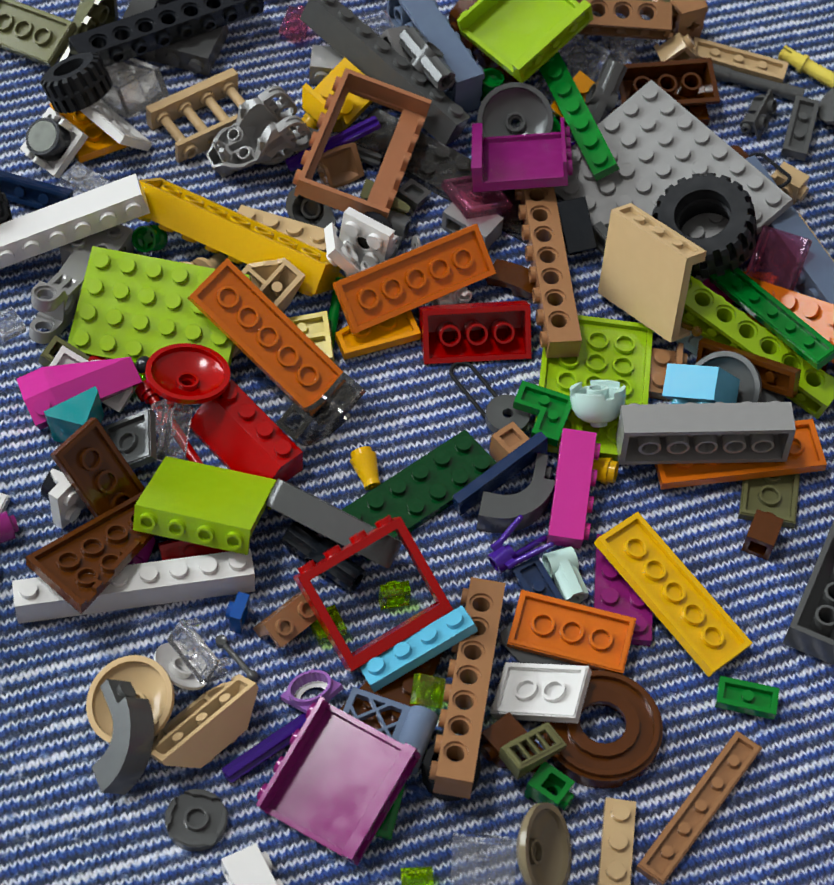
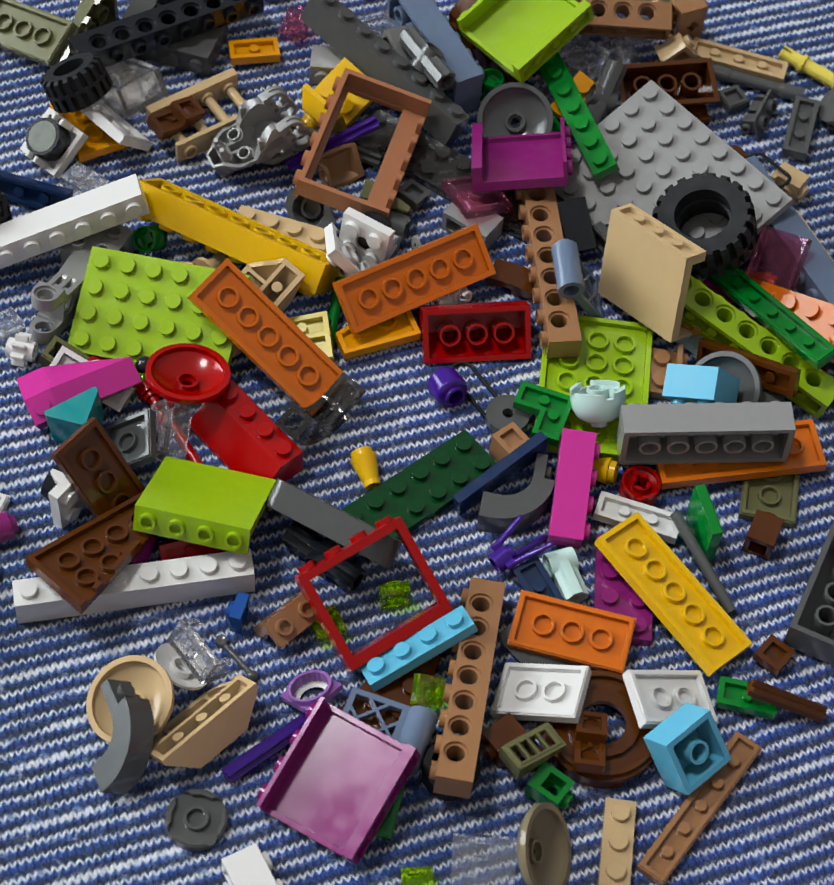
none -> white gear [5,332,38,367]
none -> reddish brown slope [147,95,206,140]
none -> light orange plate [228,37,280,65]
none -> dark purple head [427,367,468,408]
none -> sand blue piece [551,239,604,318]
none -> reddish brown slope [573,710,608,775]
none -> white plate [592,491,679,544]
none -> red wheel [618,465,661,506]
none -> white tile [622,670,719,729]
none -> medium azure brick [643,702,731,795]
none -> dark grey bar [670,510,737,615]
none -> green tile [685,484,723,562]
none -> dark grey tile [718,85,750,114]
none -> reddish brown axle [746,679,827,722]
none -> reddish brown plate [753,634,796,677]

